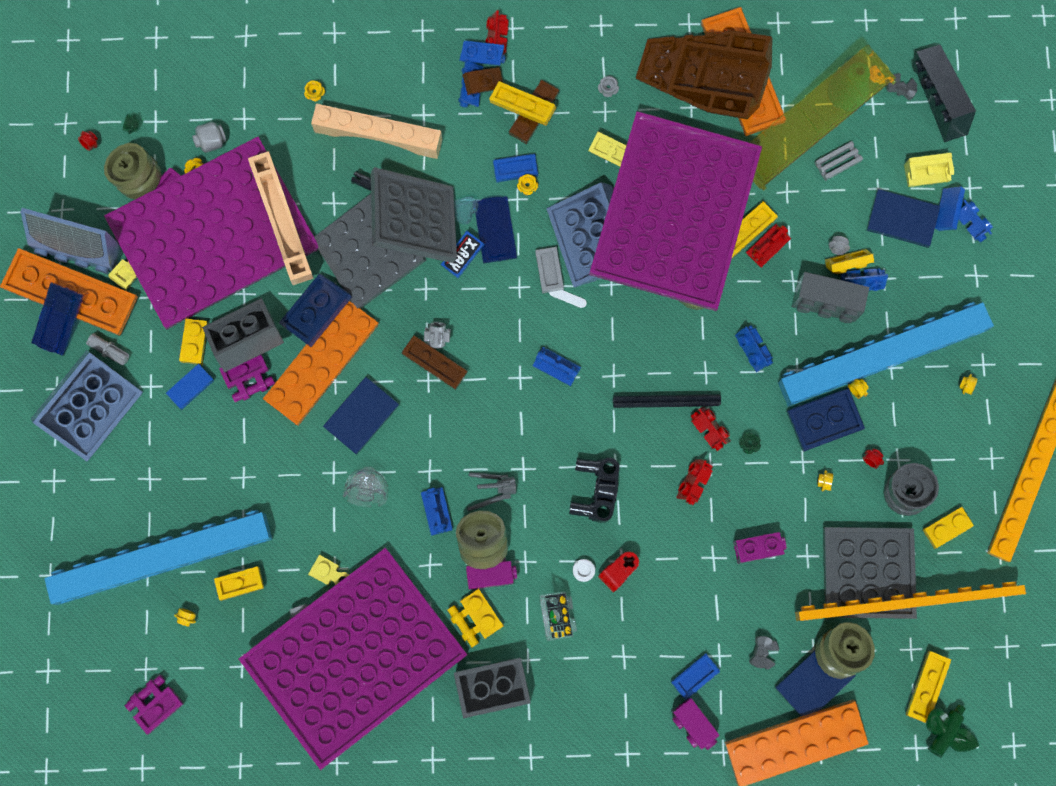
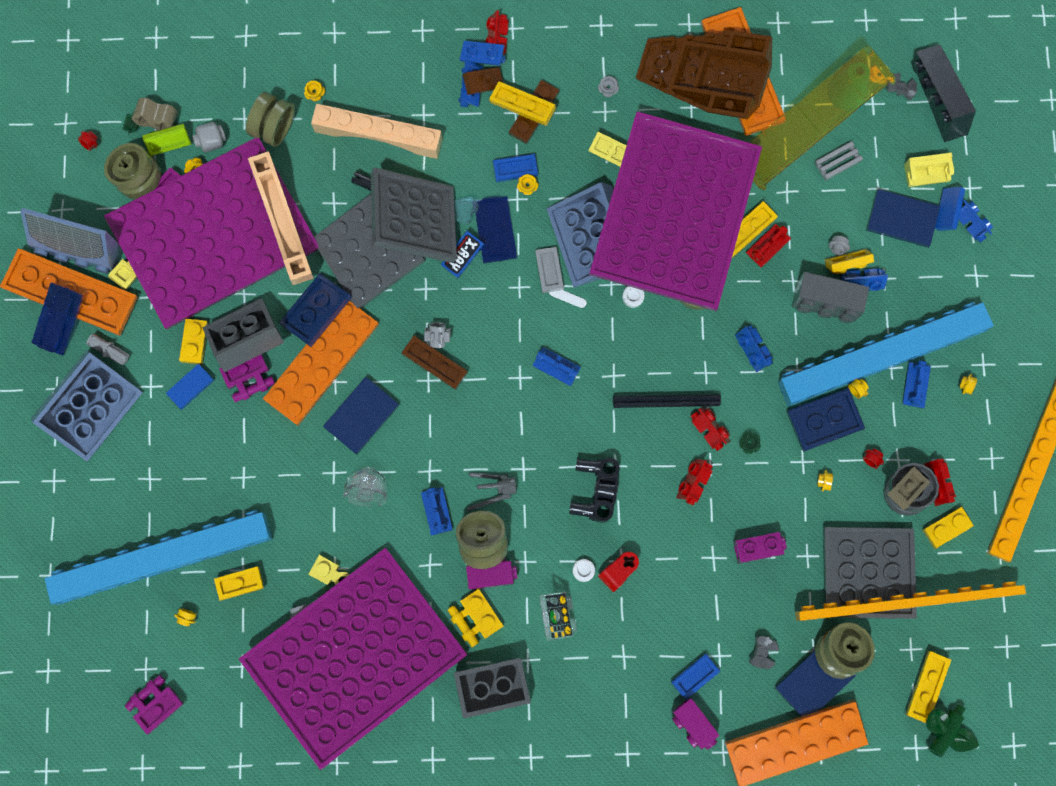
none -> dark tan axle [132,98,178,131]
none -> lime tile [143,124,191,156]
none -> olive wheel [246,92,295,147]
none -> white tile [622,286,644,308]
none -> dark tan plate [887,467,930,511]
none -> blue hinge [902,361,931,408]
none -> red hinge [924,459,956,506]

